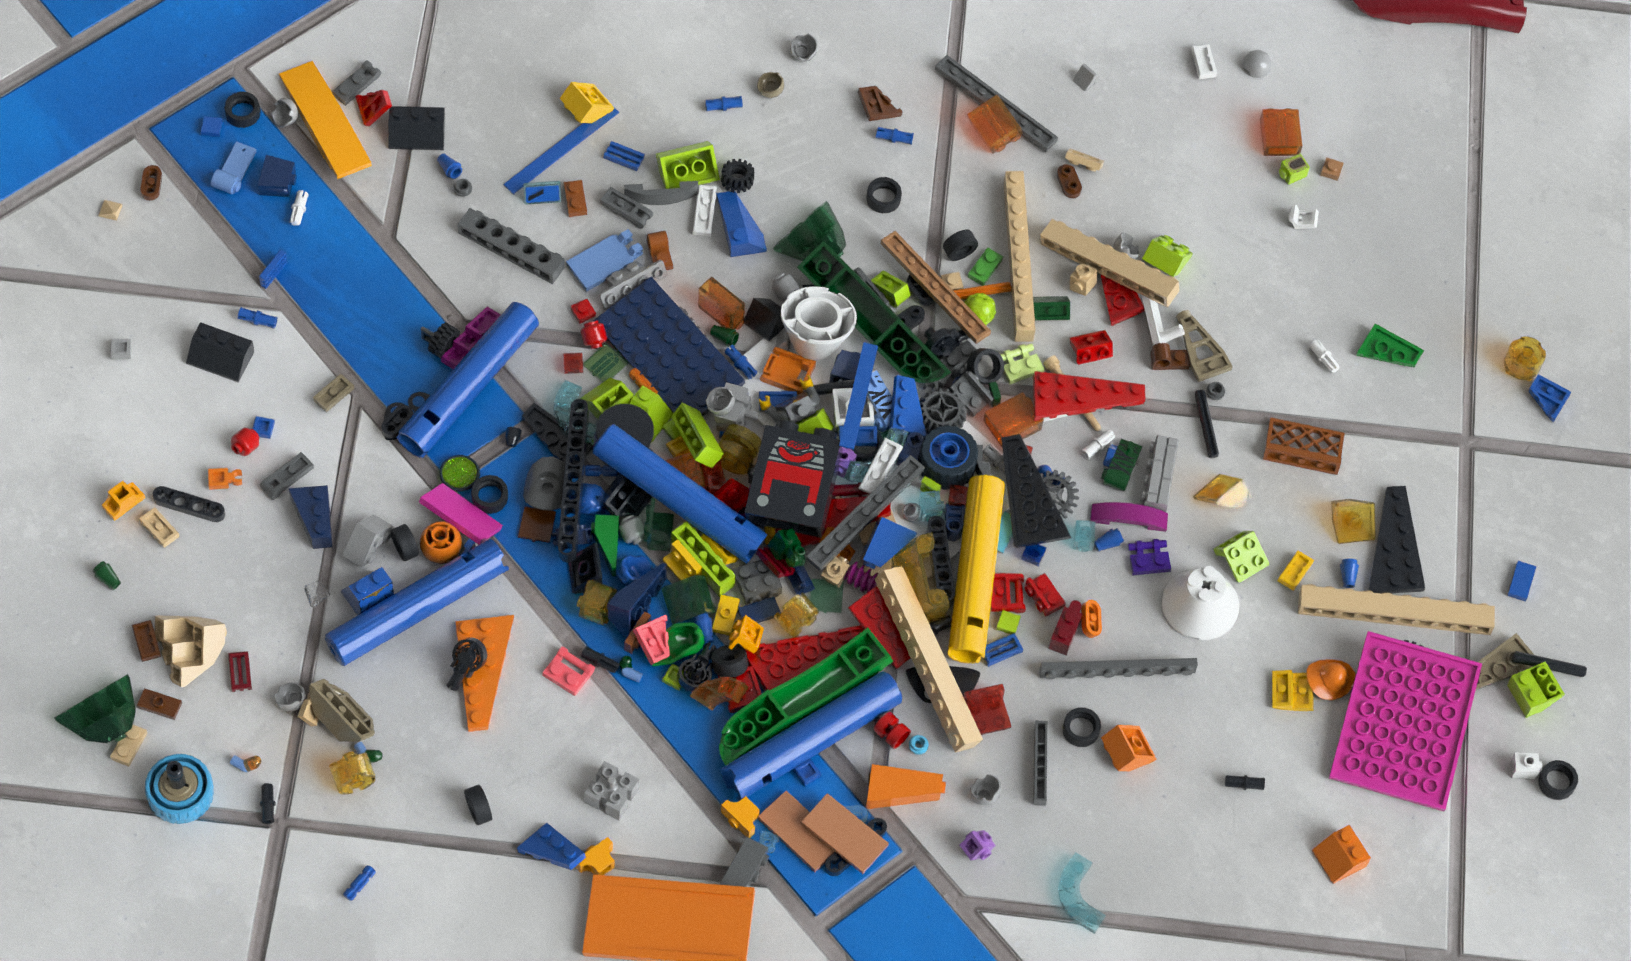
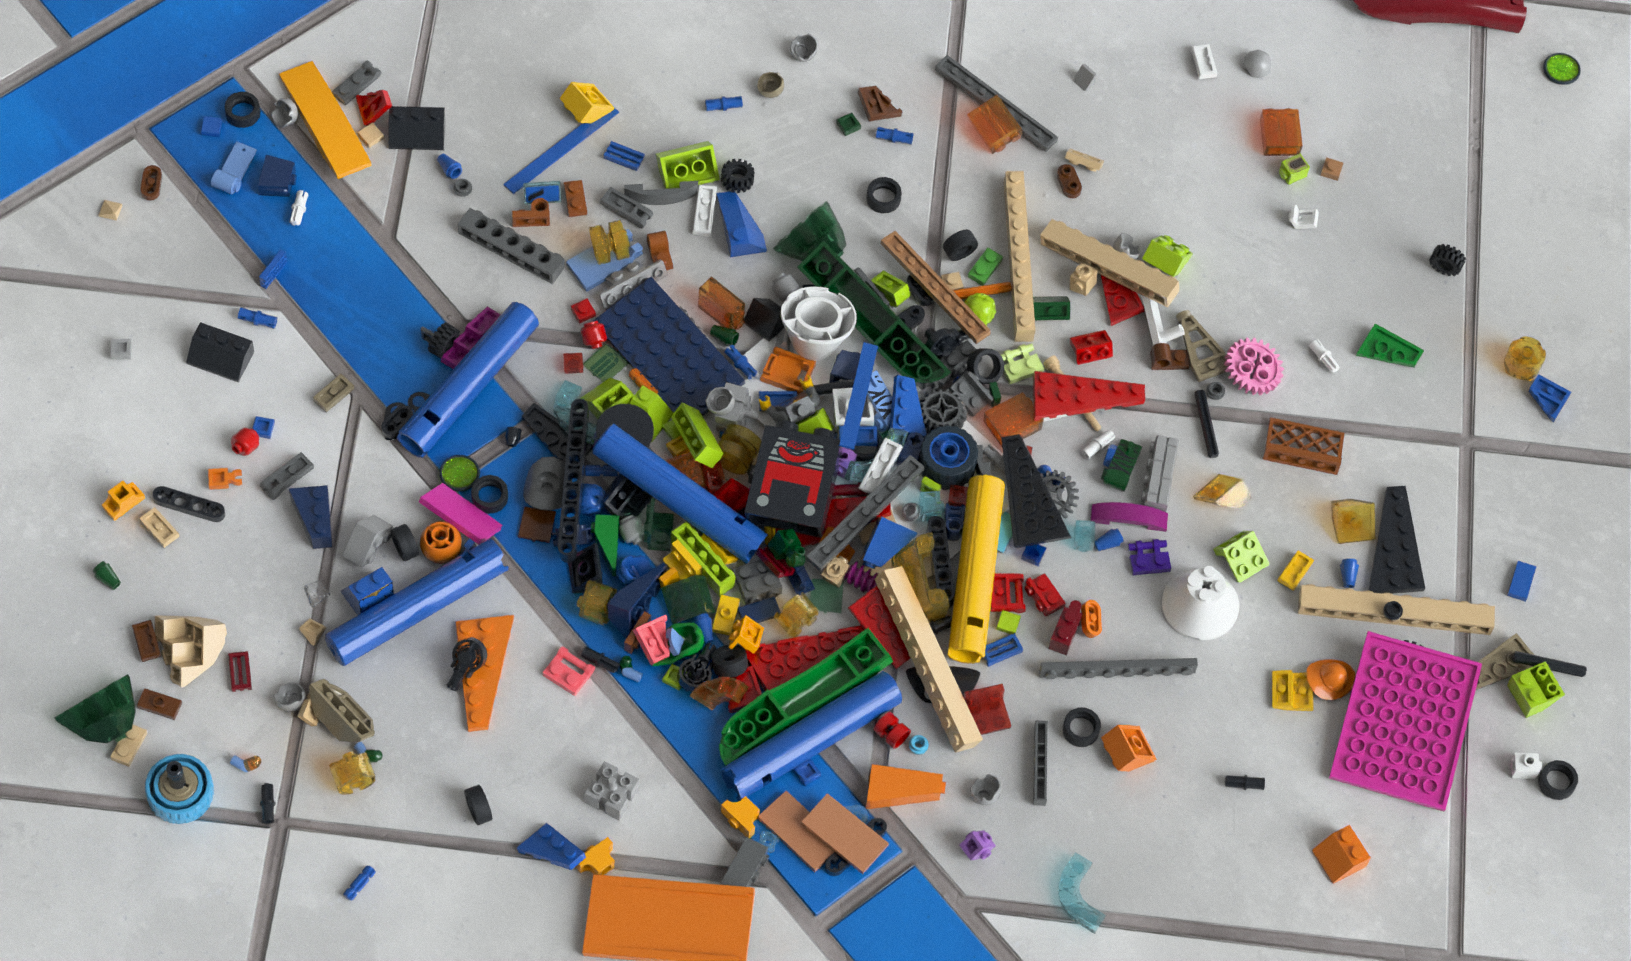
none -> tan slope [299,618,326,646]
none -> tan tile [358,123,384,148]
none -> dark orange plate [512,198,550,227]
none -> clear yellow wheel [589,220,630,265]
none -> light orange tile [659,567,680,593]
none -> medium blue tile [666,628,684,656]
none -> dark green tile [836,112,861,136]
none -> bright pink gear [1224,337,1284,396]
none -> black plate [1383,601,1403,620]
none -> black tyre [1429,244,1466,276]
none -> clear neon green wheel [1543,53,1581,85]

